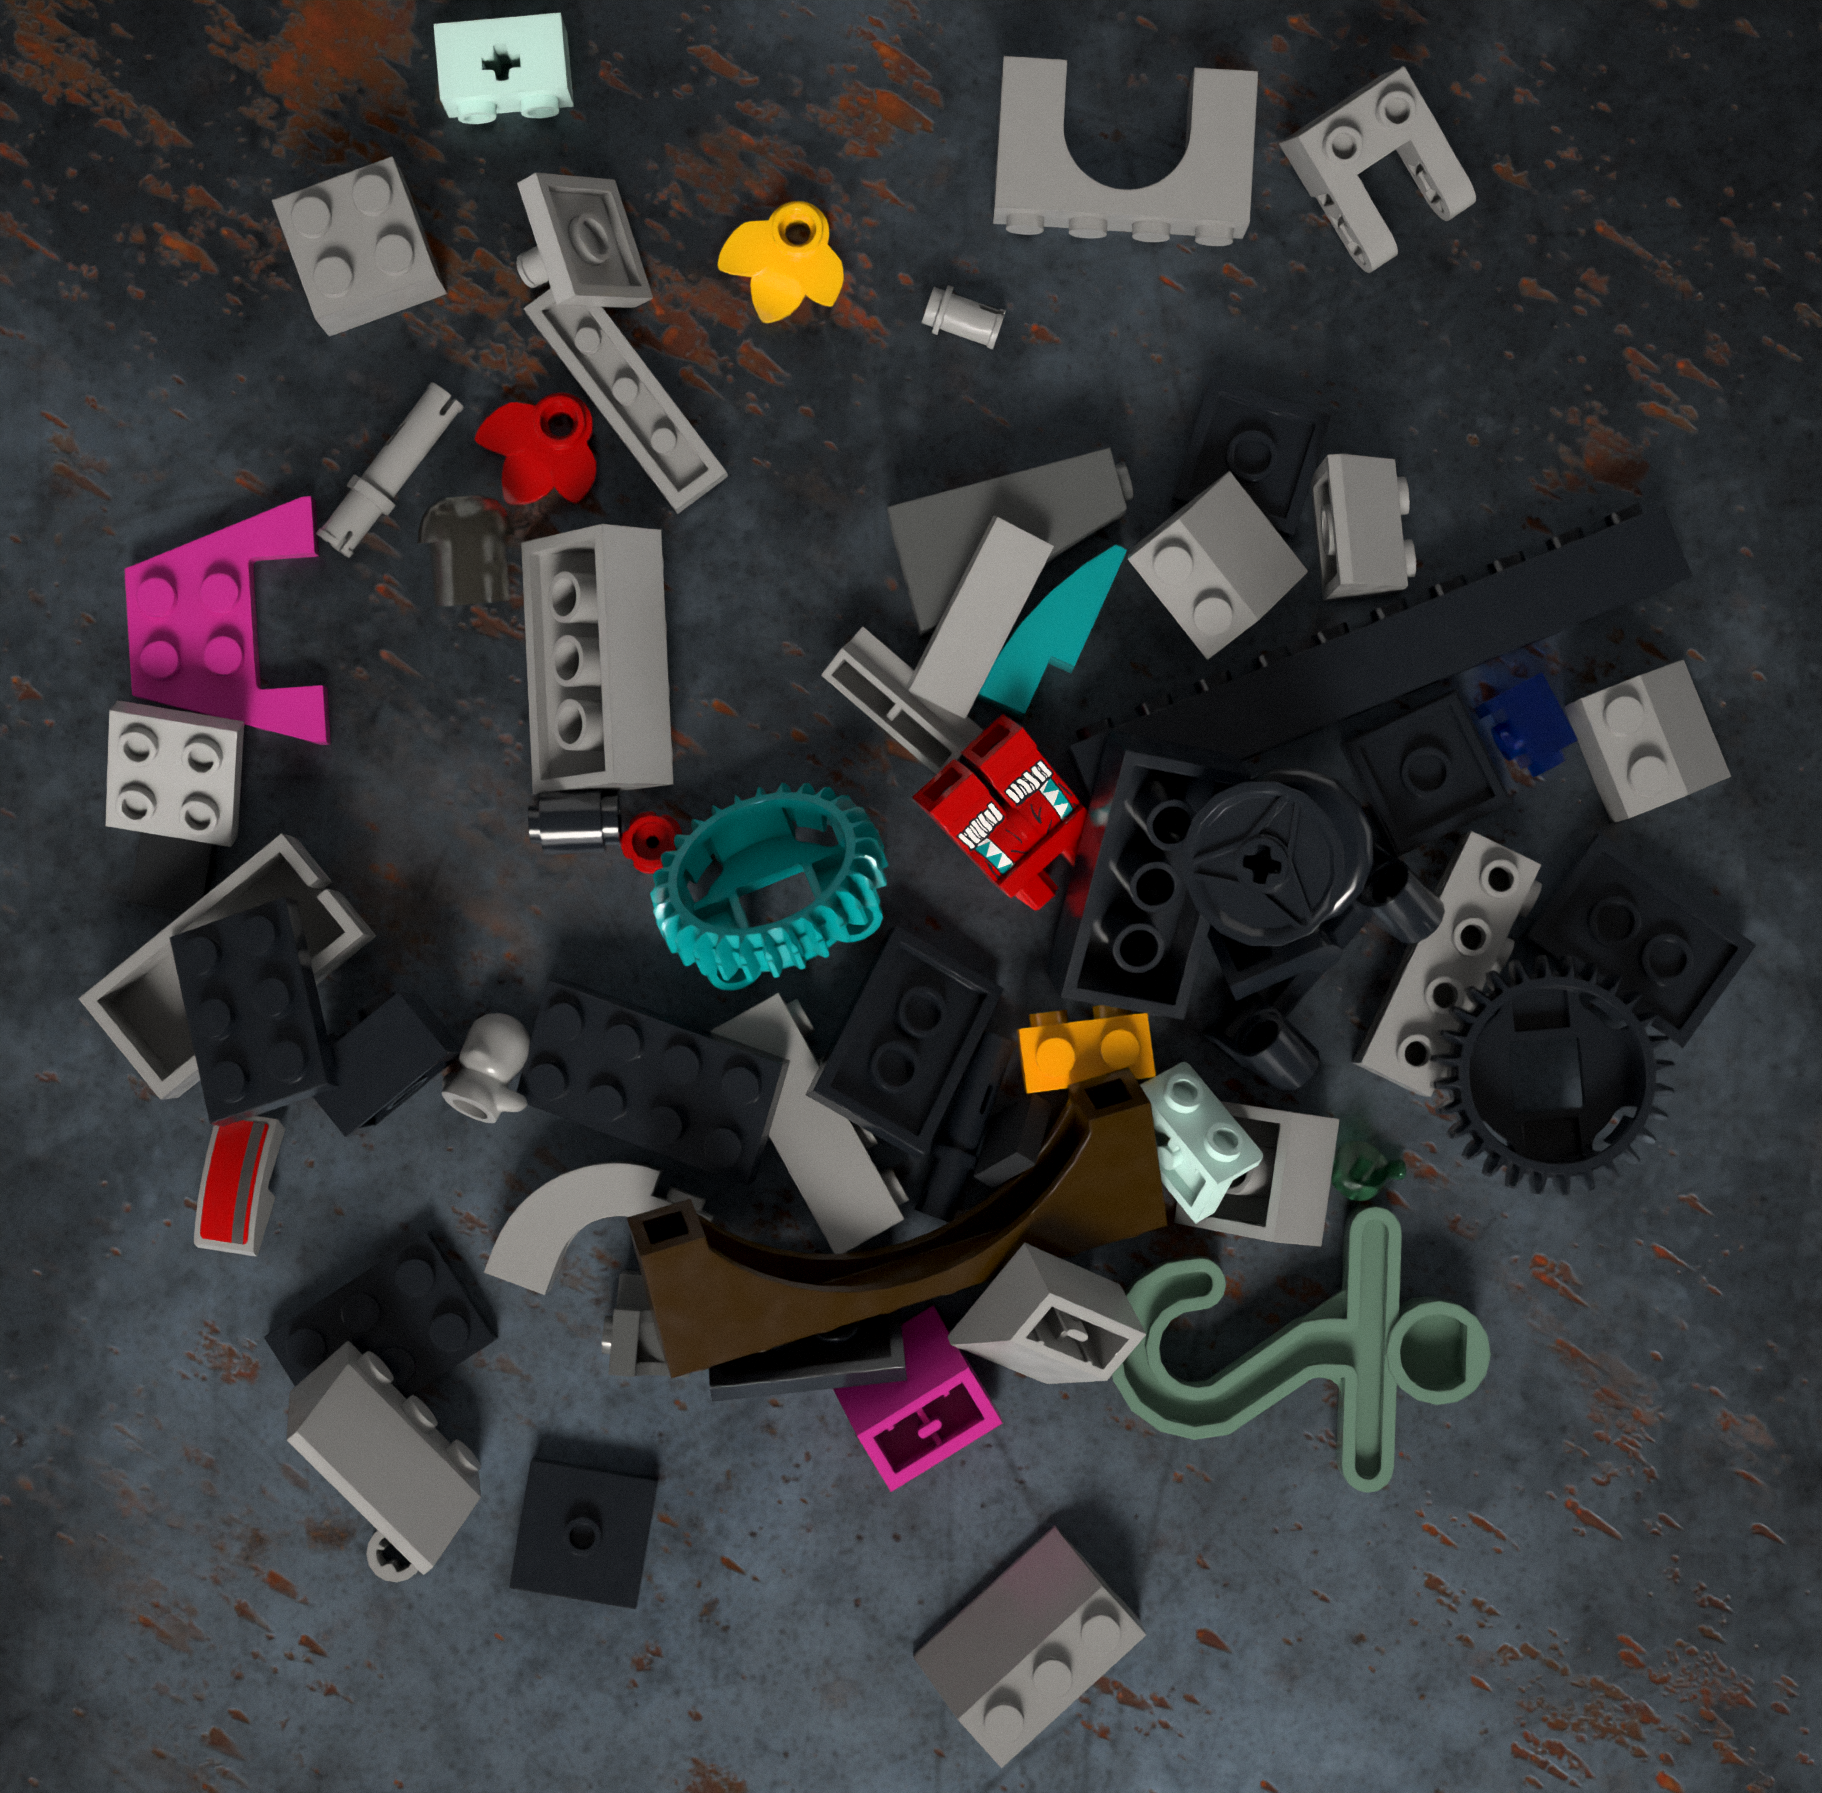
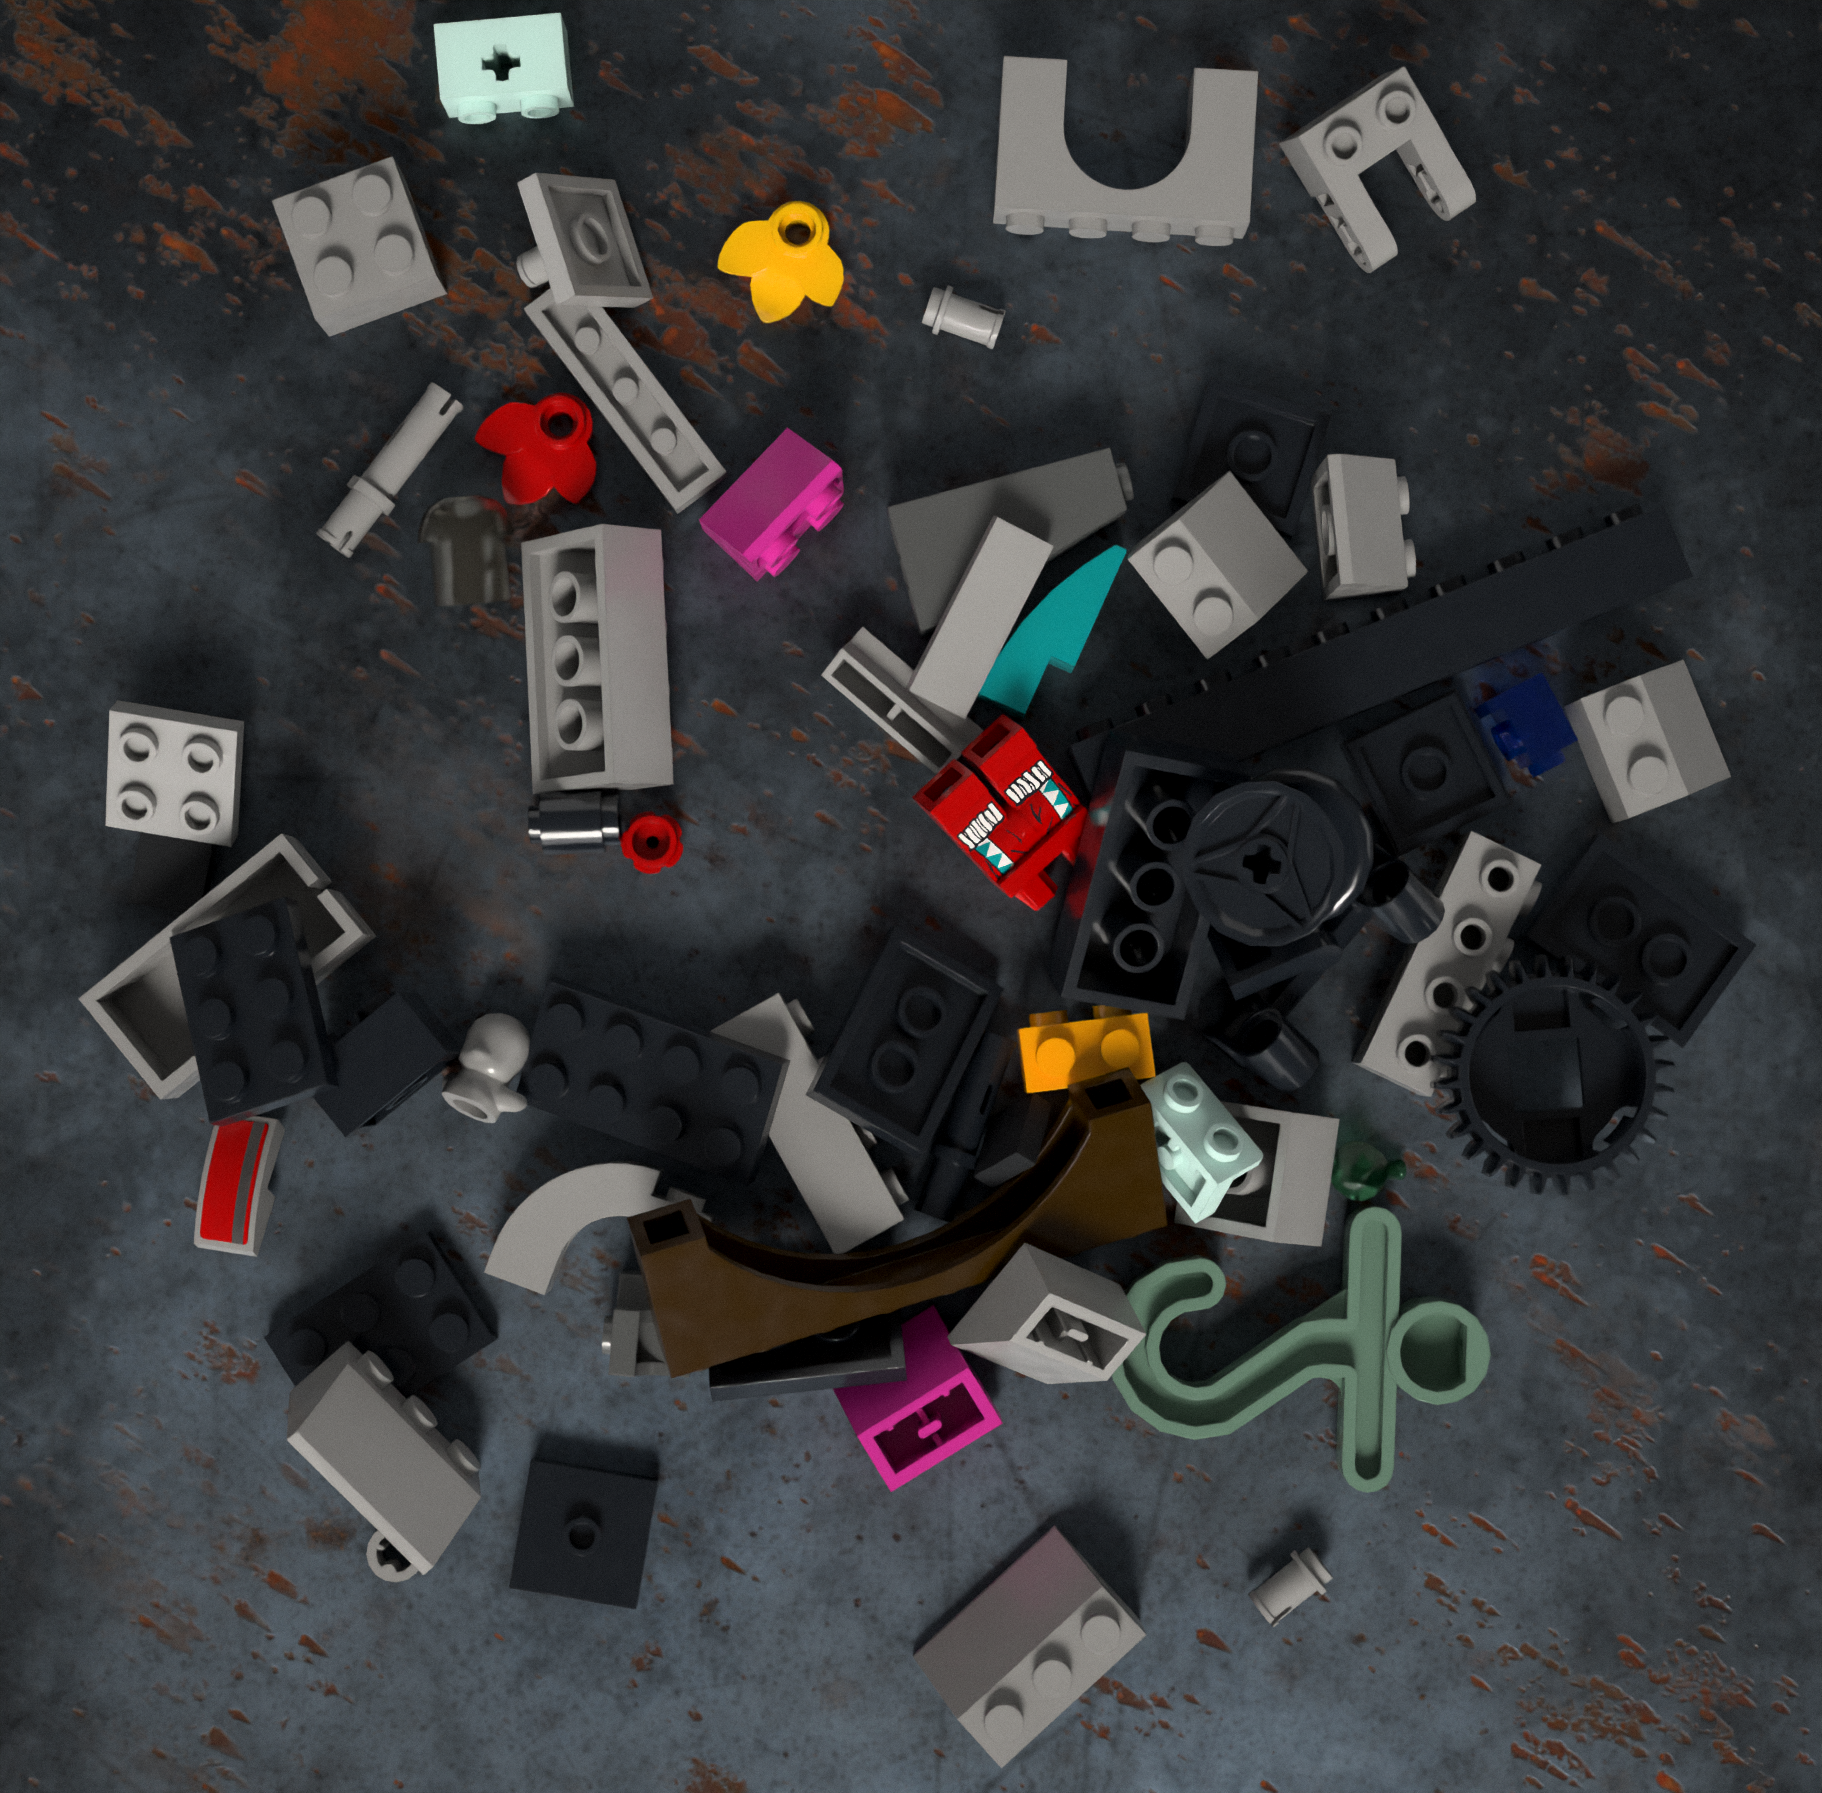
dark pink wing [124,496,331,745] -> none
teal piece [650,783,888,991] -> none
none -> dark pink slope [699,428,844,582]
none -> light grey pin [1248,1547,1333,1627]

